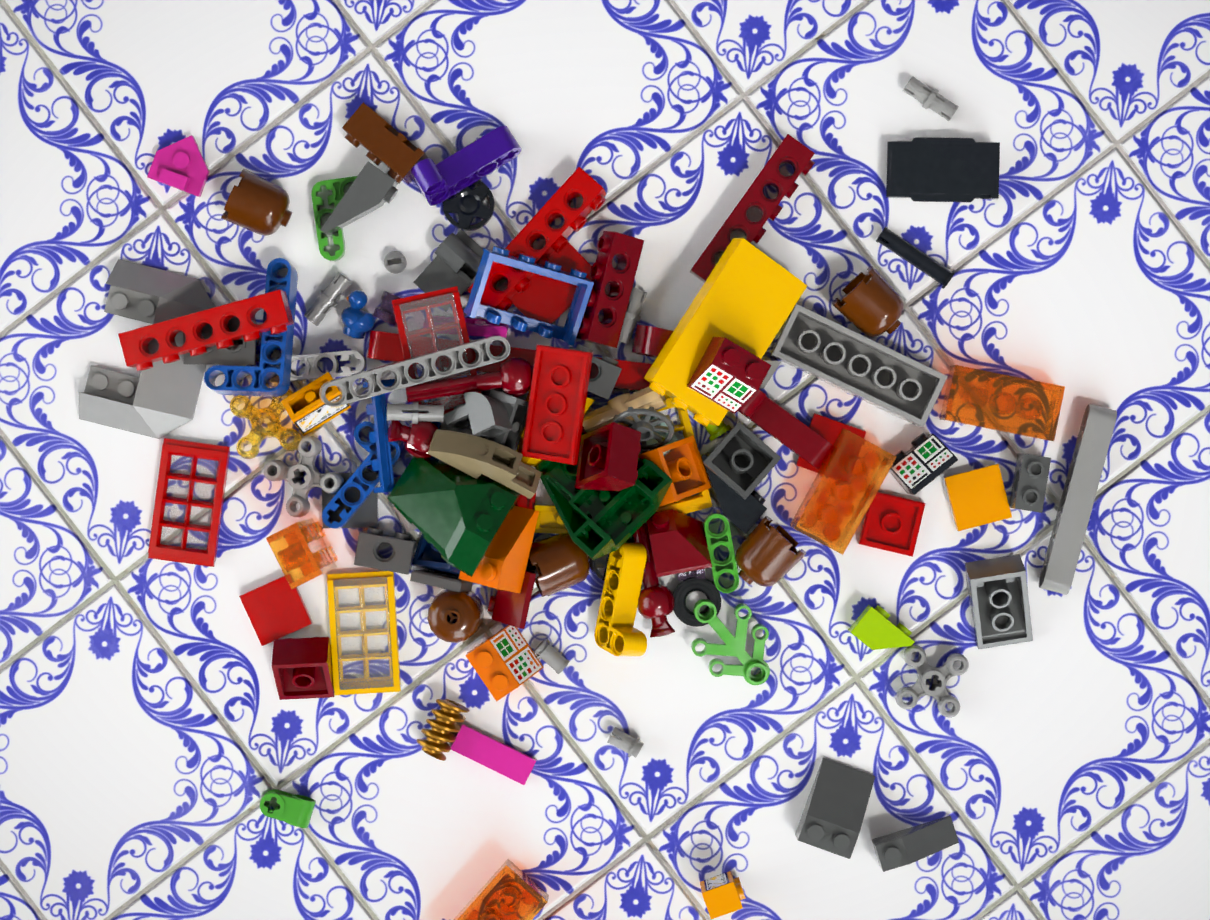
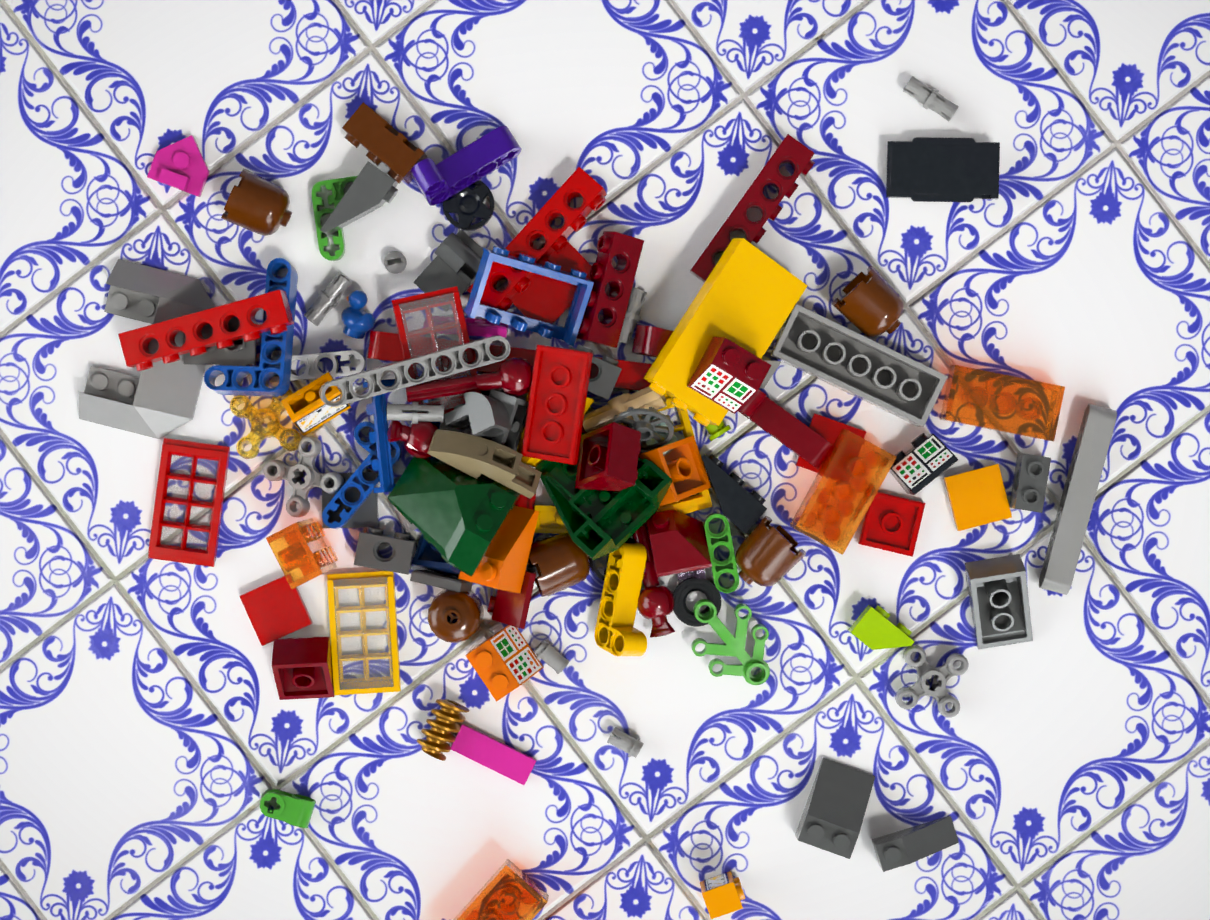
clear purple wheel [372,290,400,327] -> none
dark grey slope [703,421,781,500] -> none
black pin [876,227,956,289] -> none

